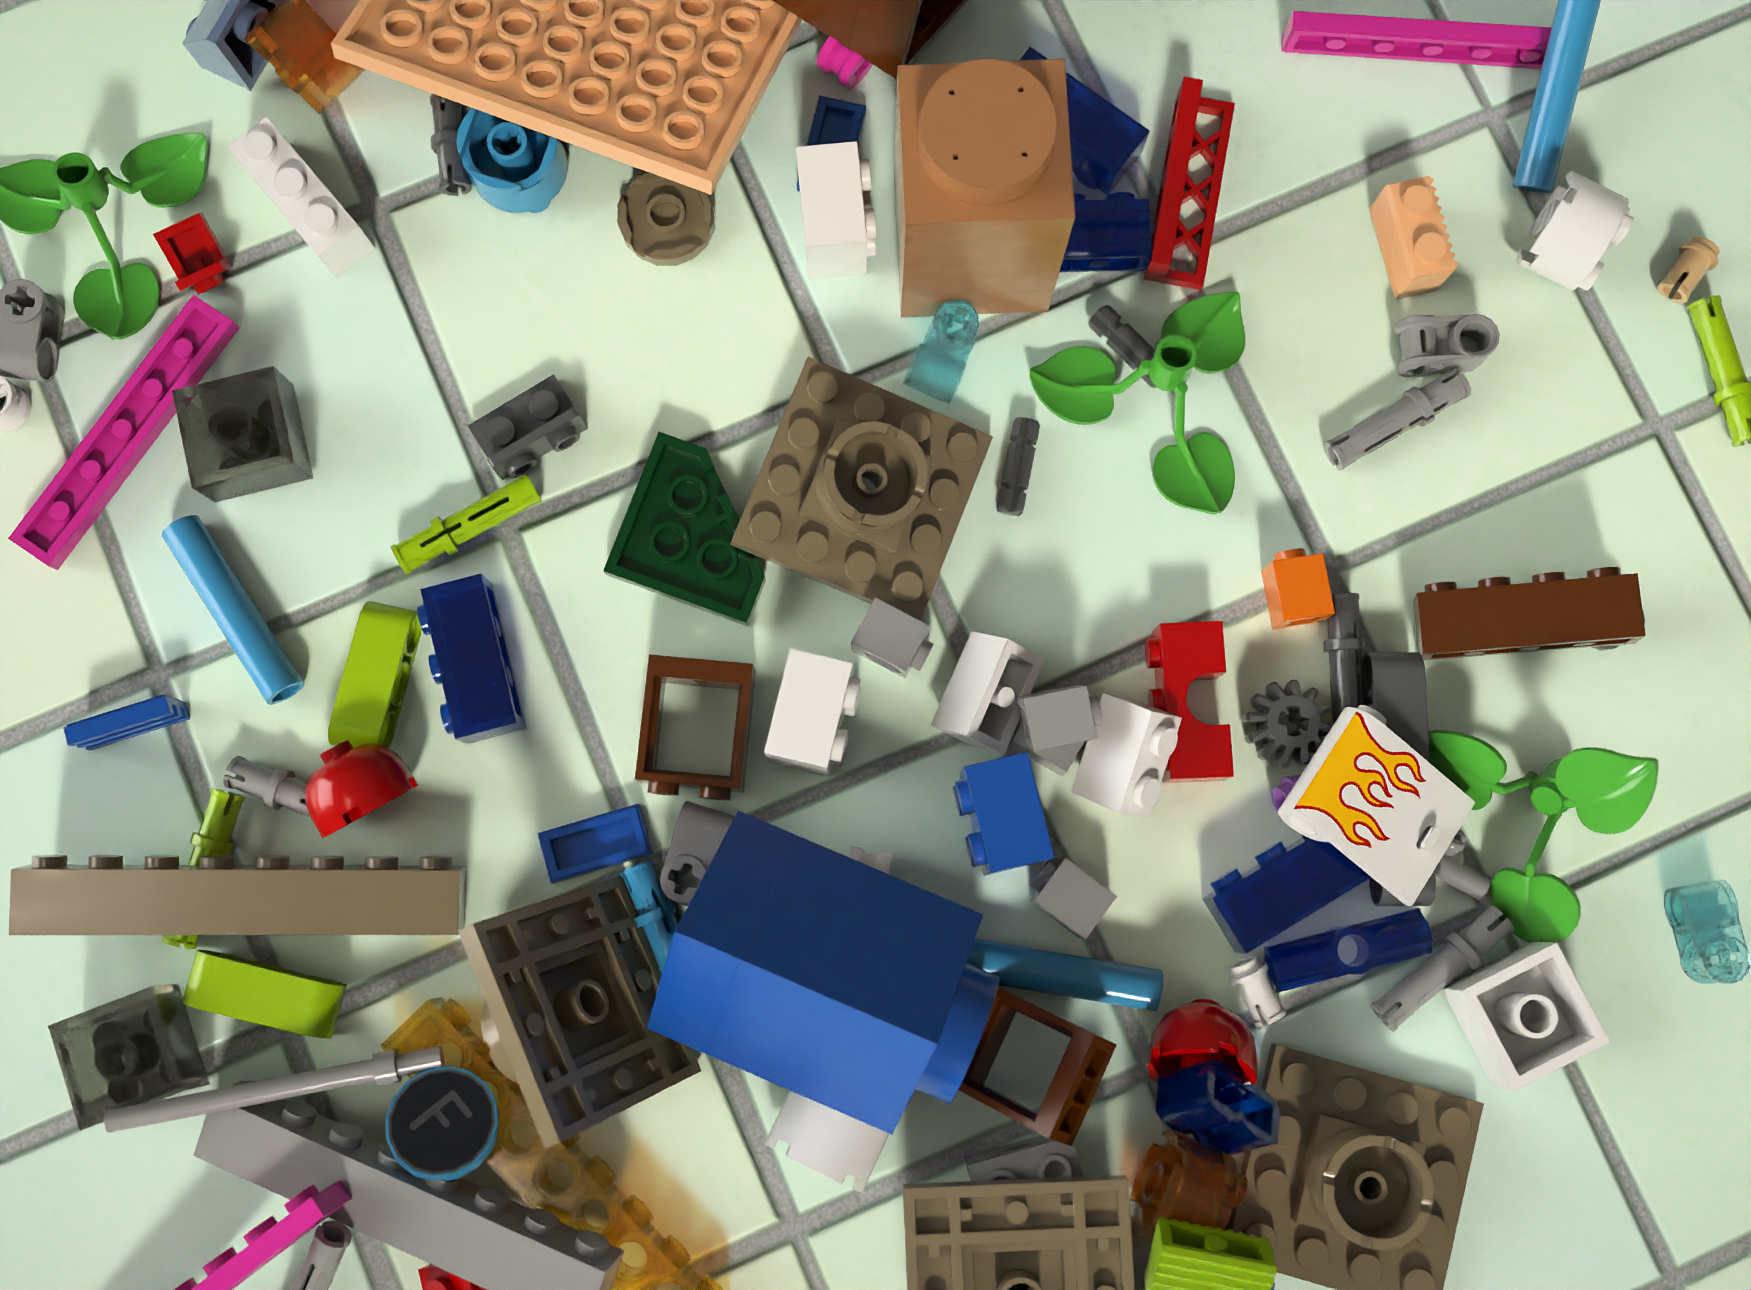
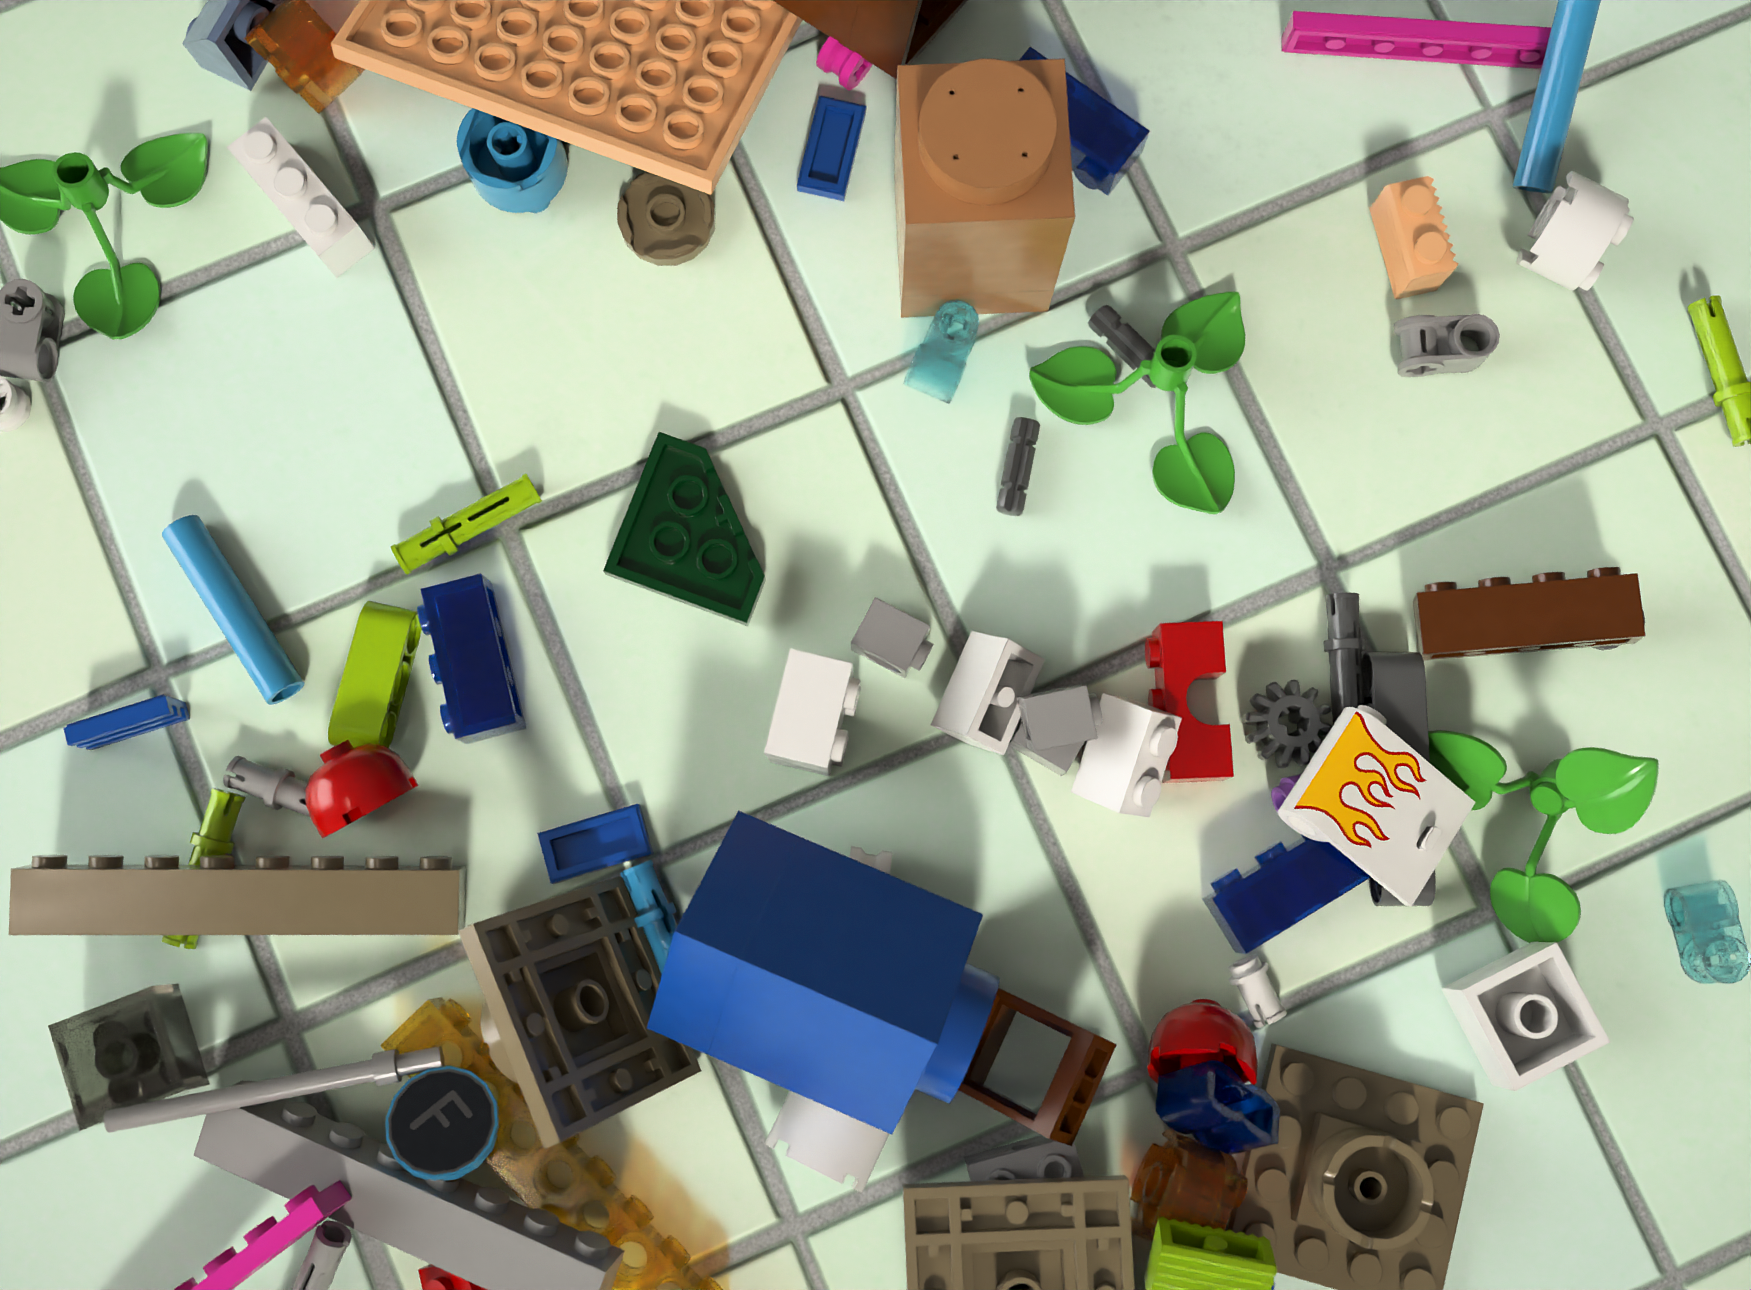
dark pink plate [8,295,240,570] -> none
red bracket [153,212,233,295] -> none
clear smoke brick [172,366,313,503] -> none
lime beam [181,950,347,1039] -> none
dark grey pin [430,94,472,196] -> none
dark grey bracket [468,374,588,480] -> none
reddish brown window [635,654,756,801] -> none
light grey piece [660,801,735,906] -> none
dark tan piece [730,356,993,621] -> none
white brick [796,141,876,279] -> none
blue brick [953,752,1054,876] -> none
dark azure piece [966,939,1163,1012] -> none
light grey brick [1029,858,1117,939] -> none
clear blue brick [1059,192,1152,273] -> none
red fence [1143,76,1235,290] -> none
orange brick [1261,548,1335,630] -> none
clear blue piece [1263,908,1433,993] -> none
light grey pin [1324,368,1471,471] -> none
light grey pin [1370,905,1515,1032] -> none
light grey arm [1435,829,1491,900] -> none
tan pin [1657,237,1720,303] -> none

